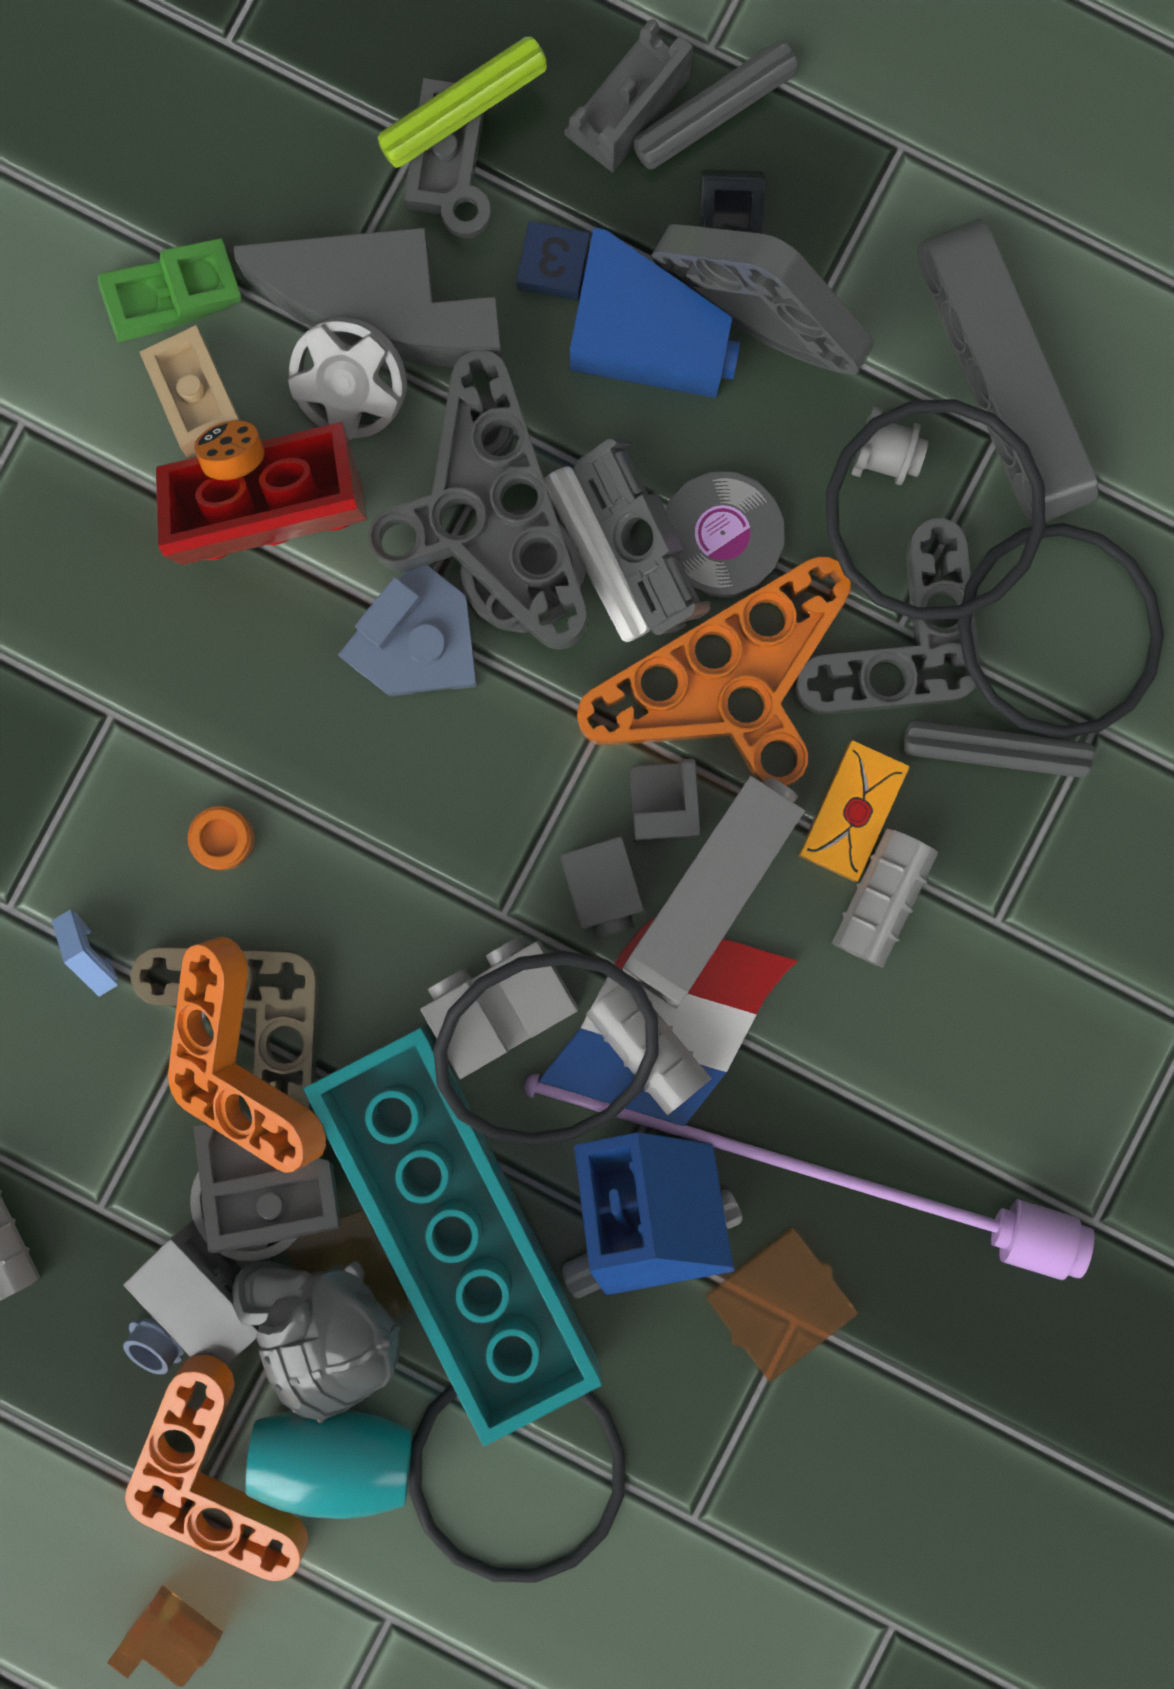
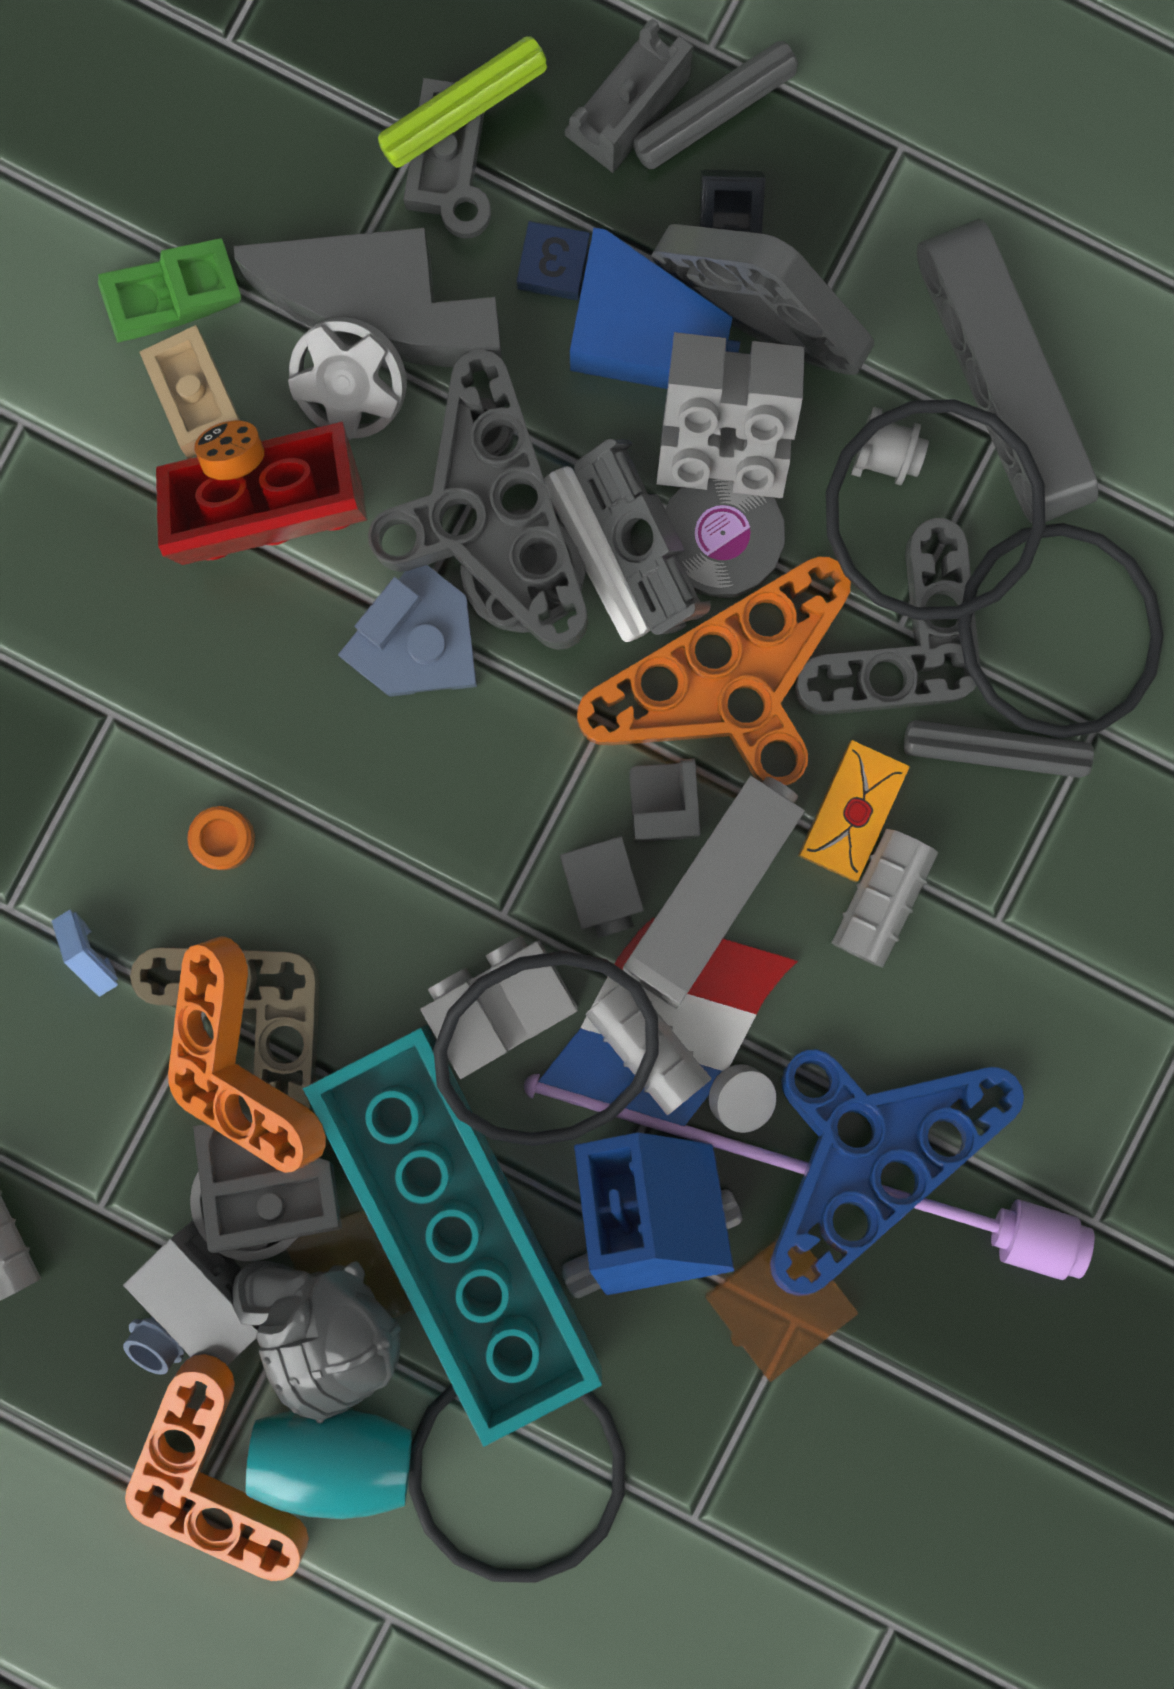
clear orange panel [107,1585,223,1687] -> none
none -> light grey brick [656,332,805,498]
none -> light grey tile [709,1064,776,1133]
none -> blue beam [770,1049,1024,1296]

